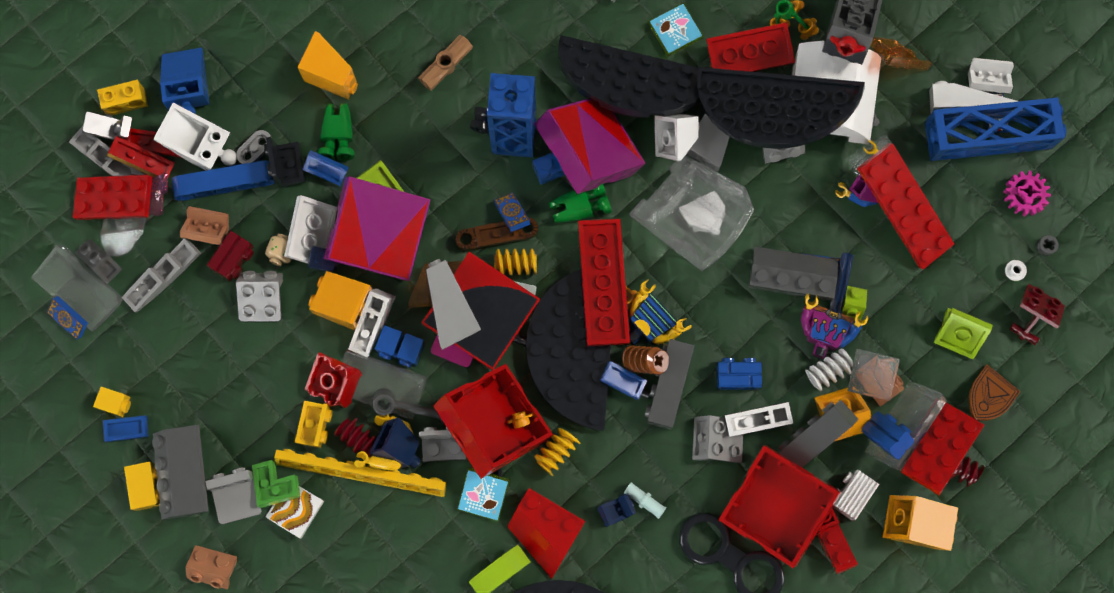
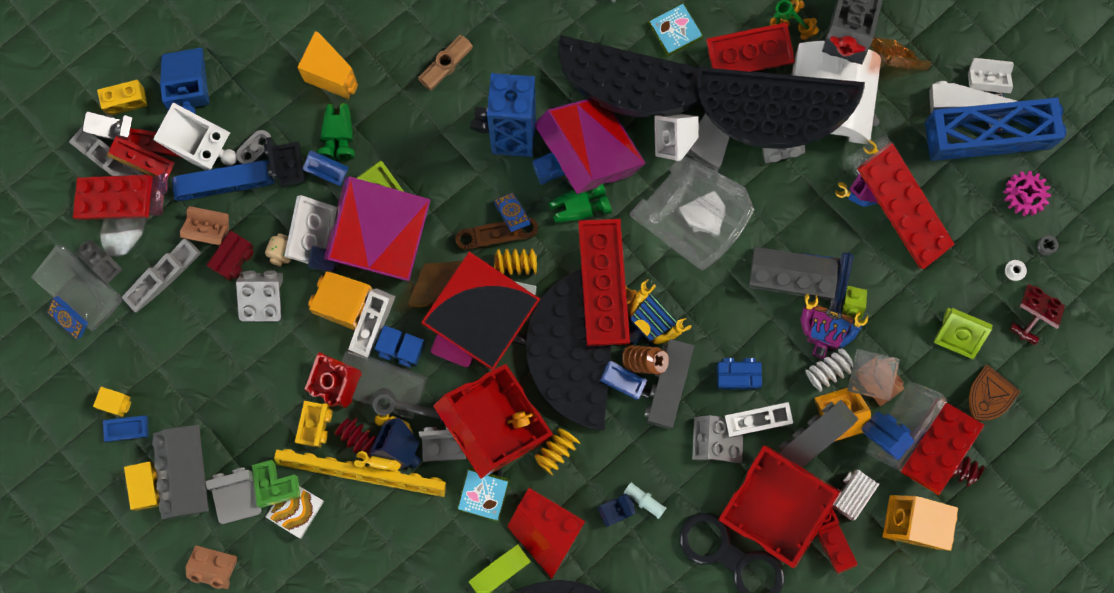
light grey slope [426,259,481,350] -> none

